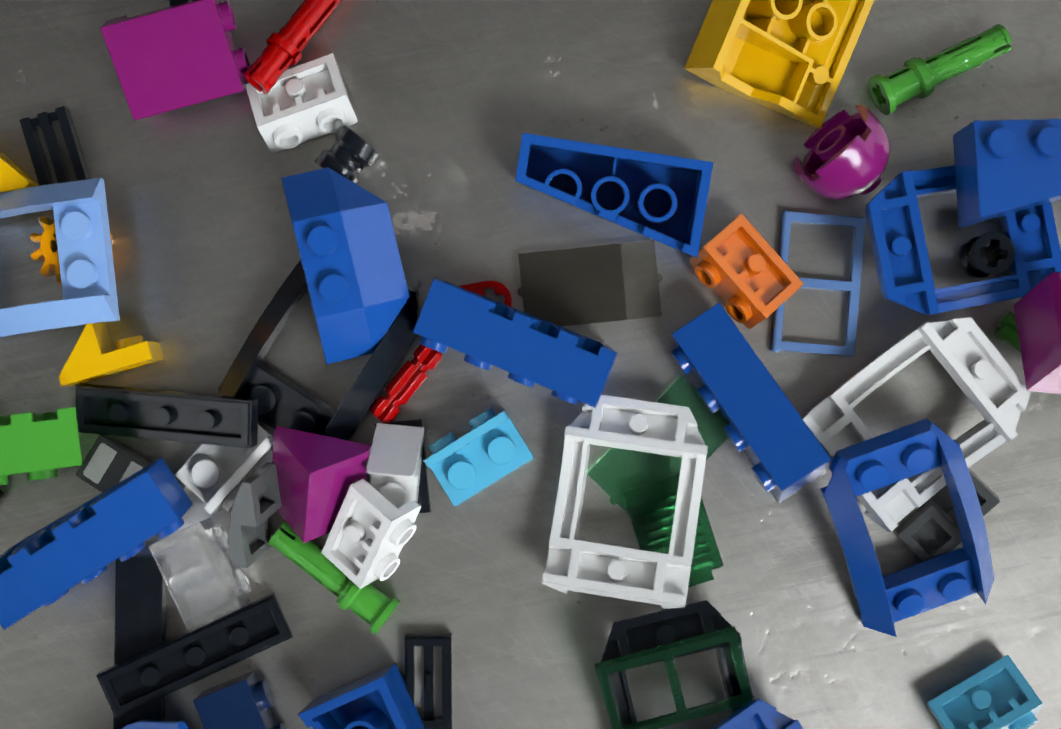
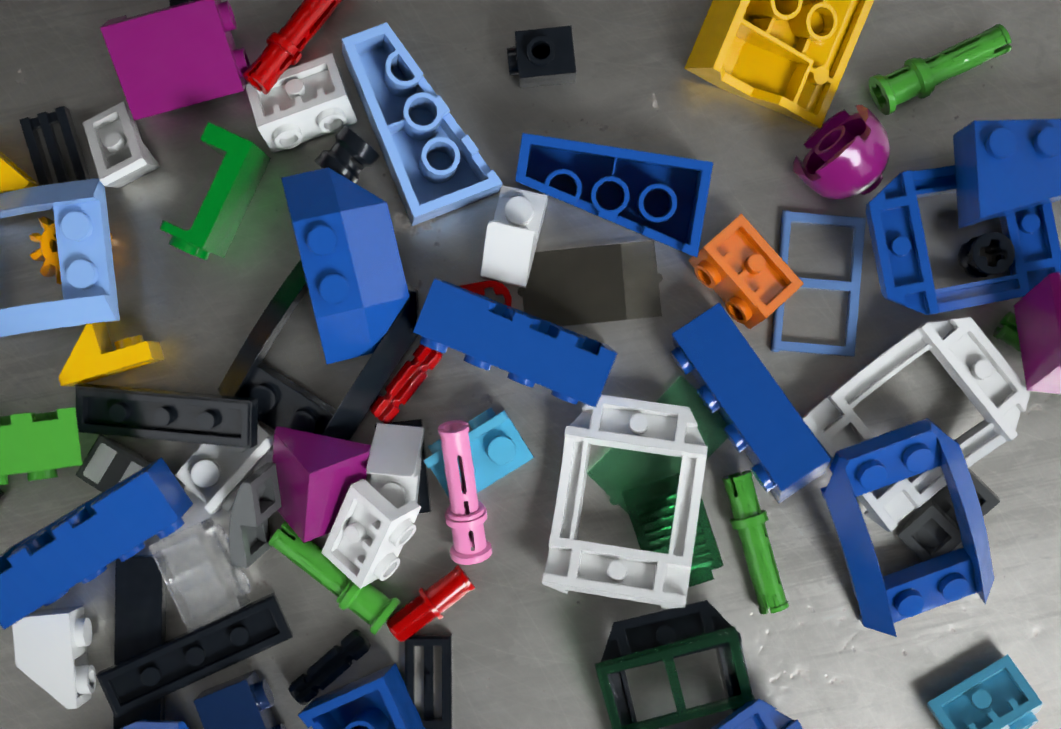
none -> white slope [12,606,96,709]
none -> white slope [82,101,159,188]
none -> green panel [159,122,271,261]
none -> black axle [288,629,371,706]
none -> light blue wedge [342,22,503,226]
none -> red axle [386,565,475,642]
none -> bright pink pin [438,420,492,565]
none -> white slope [480,185,548,288]
none -> black brick [507,25,576,88]
none -> bright green pin [722,470,789,614]

